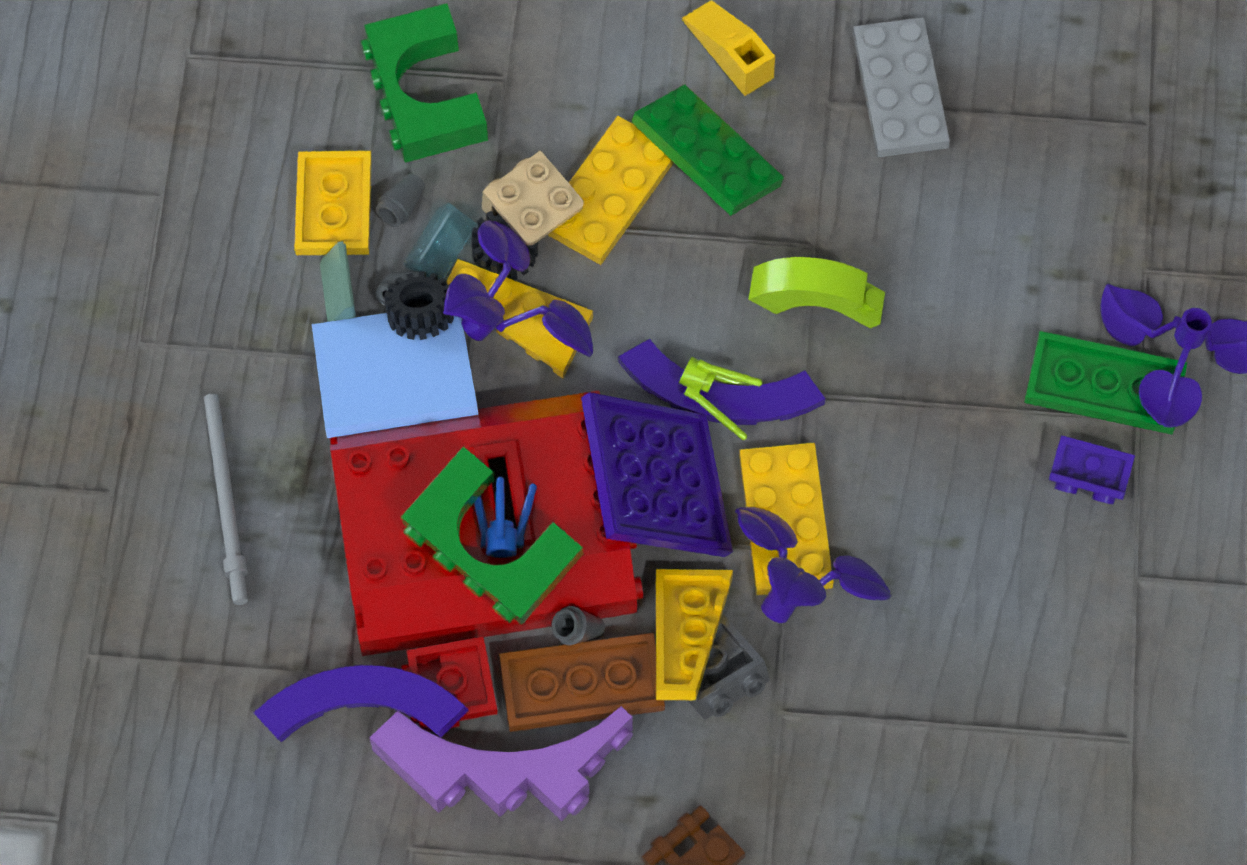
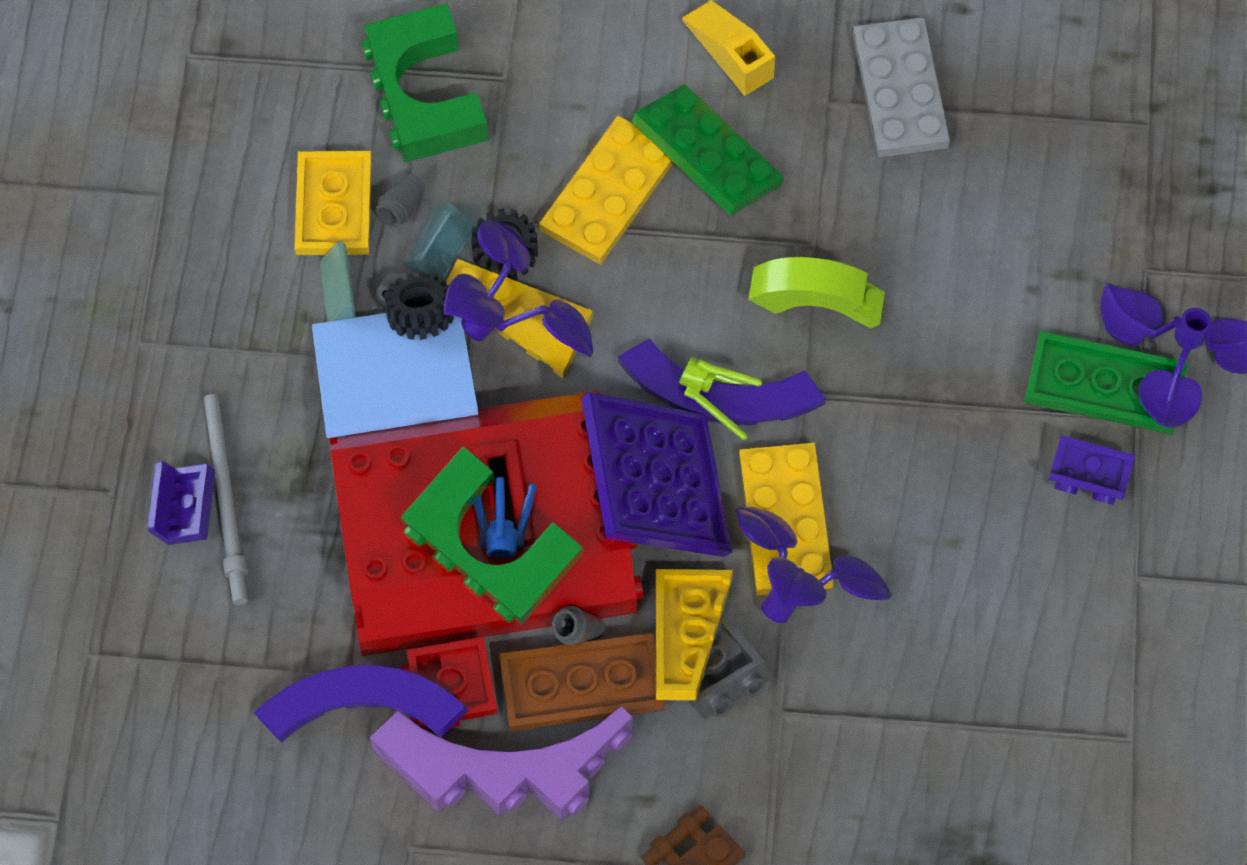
tan bracket [482,150,583,246] -> none
none -> dark purple bracket [147,461,215,545]

